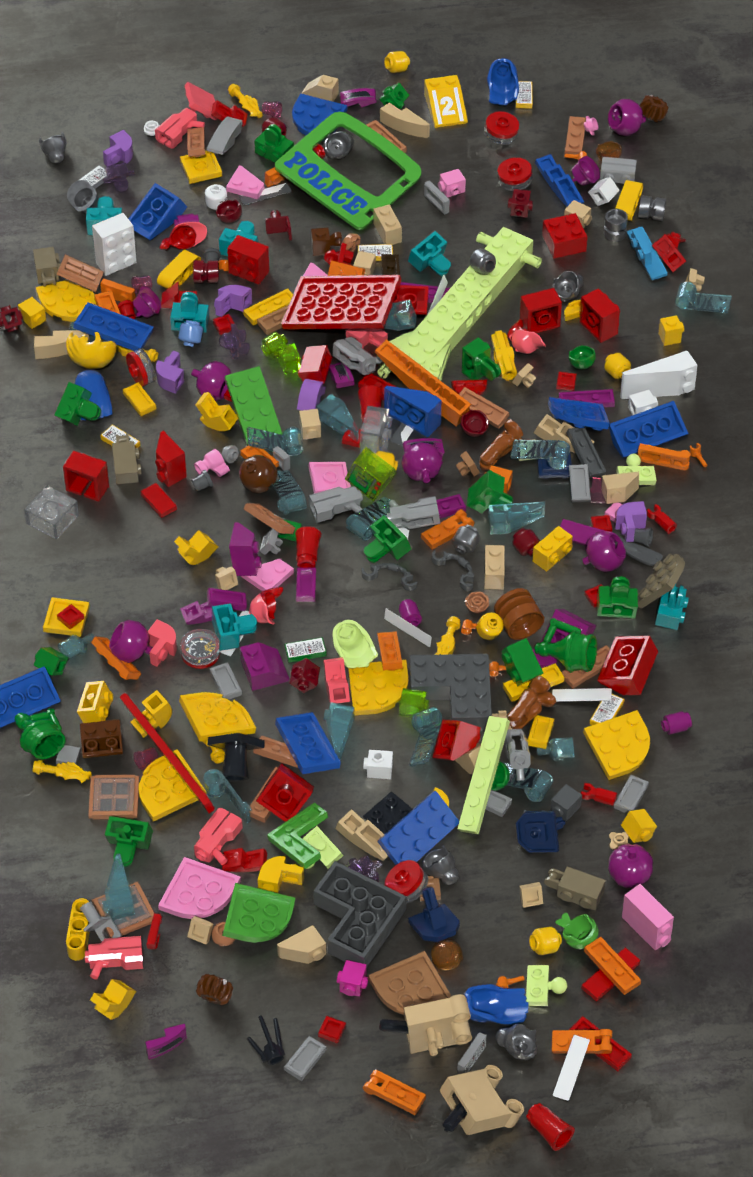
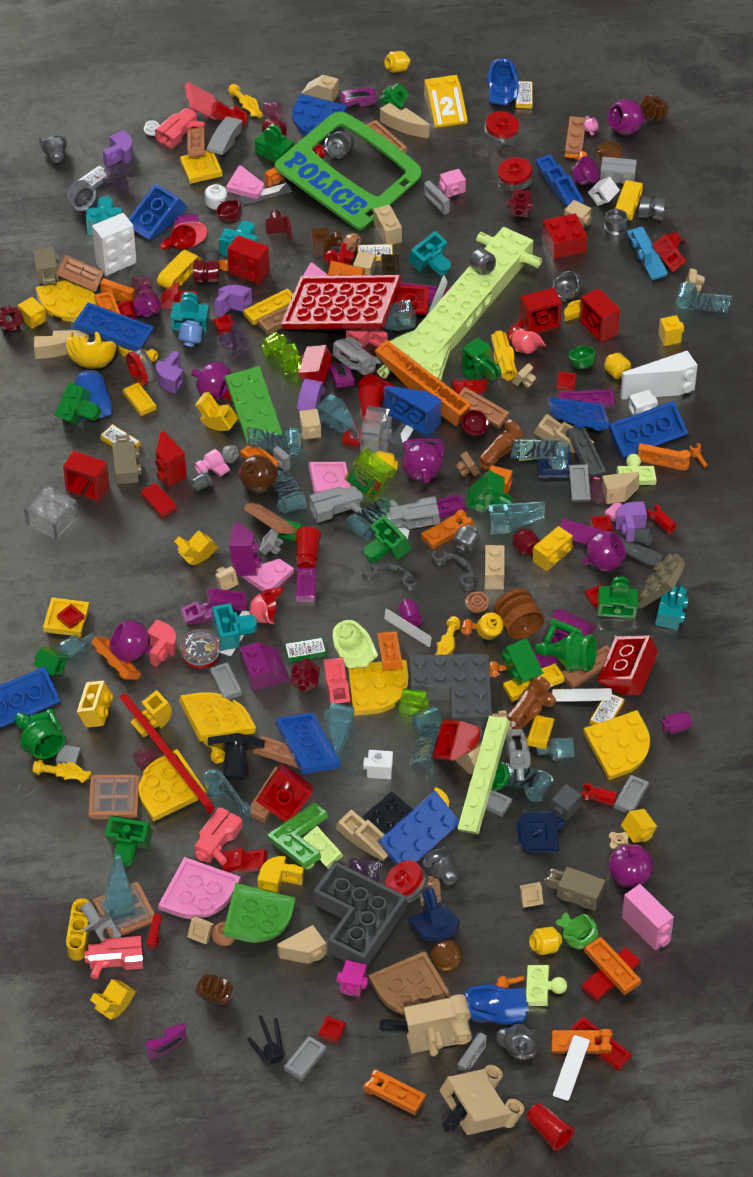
reddish brown slope [80,719,123,758] -> none

